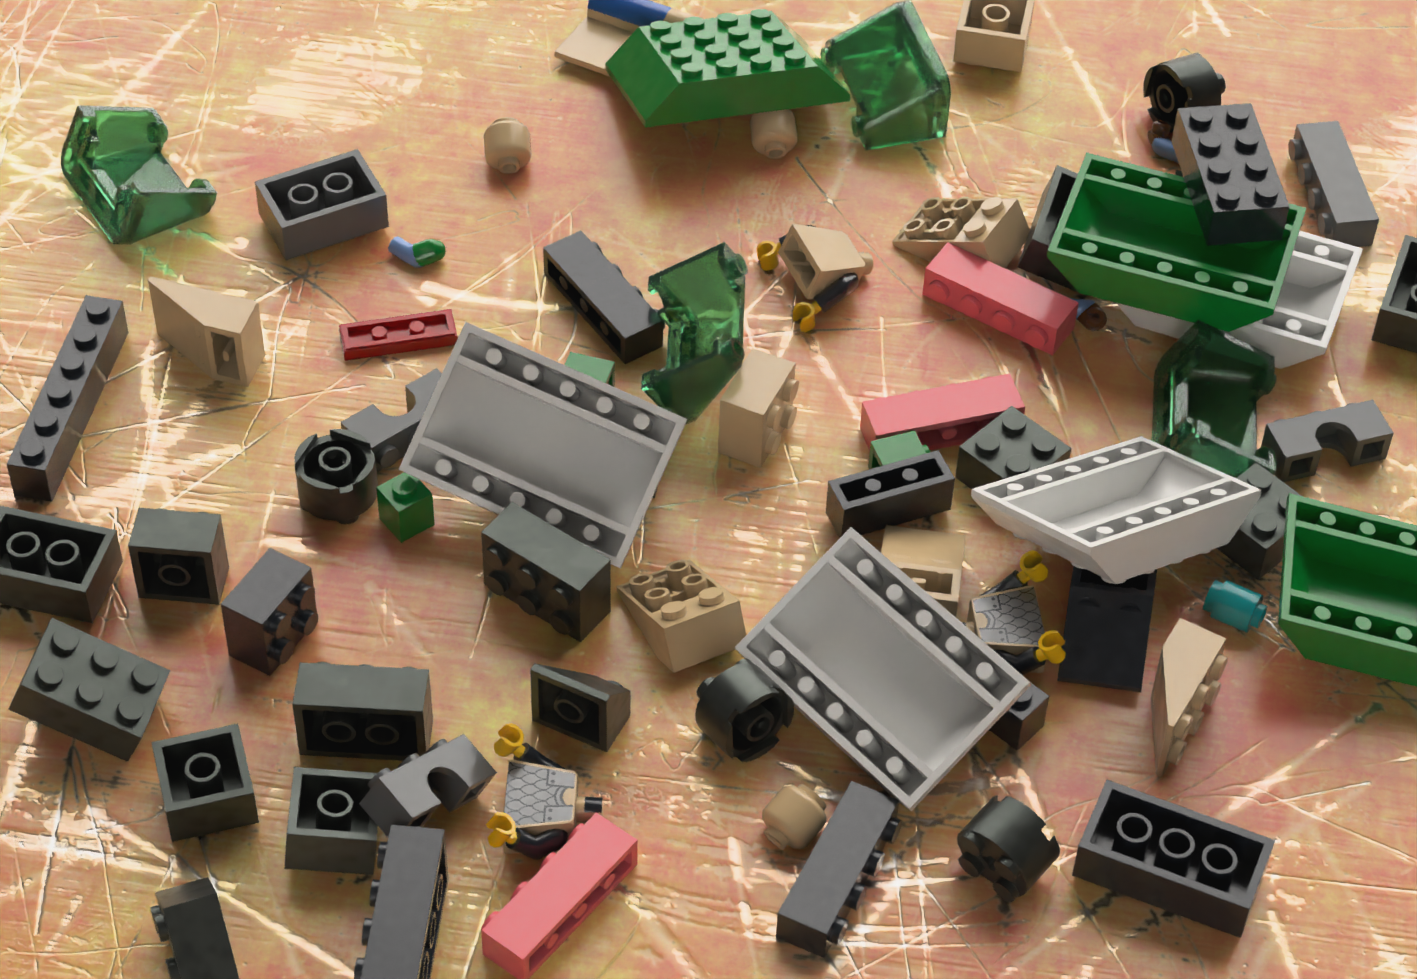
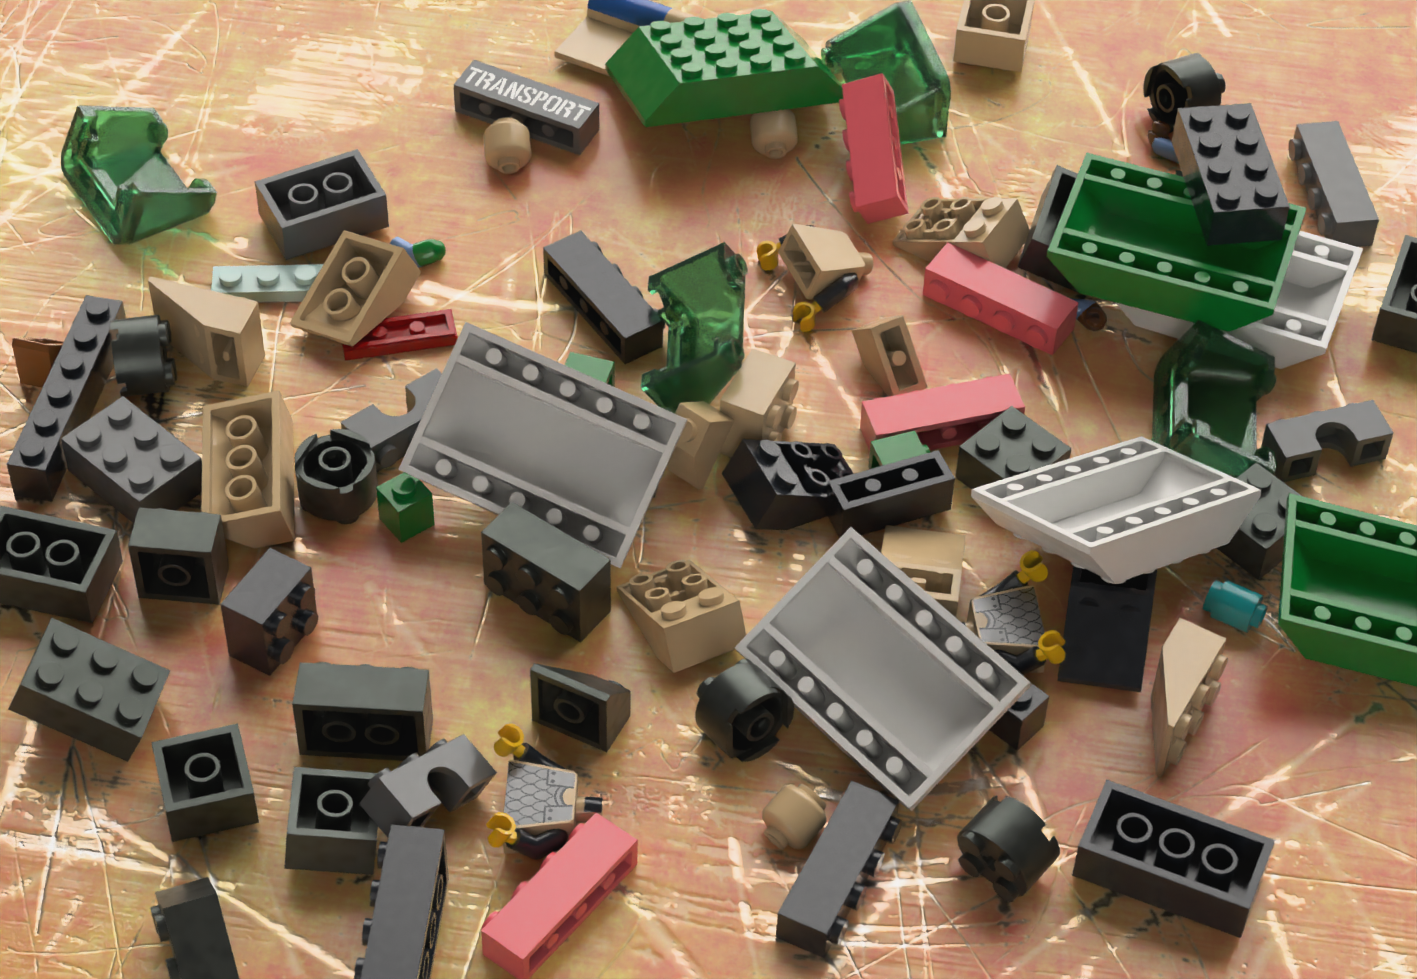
none -> dark orange slope [12,338,64,388]
none -> dark grey brick [61,396,202,523]
none -> pearl dark grey brick [110,314,177,397]
none -> tan slope [201,390,295,548]
none -> light aqua plate [211,264,324,303]
none -> tan slope [289,230,421,346]
none -> dark grey brick [453,60,599,155]
none -> tan slope [668,401,734,490]
none -> black slope [722,439,854,530]
none -> coral brick [839,73,909,224]
none -> tan slope [852,315,928,397]

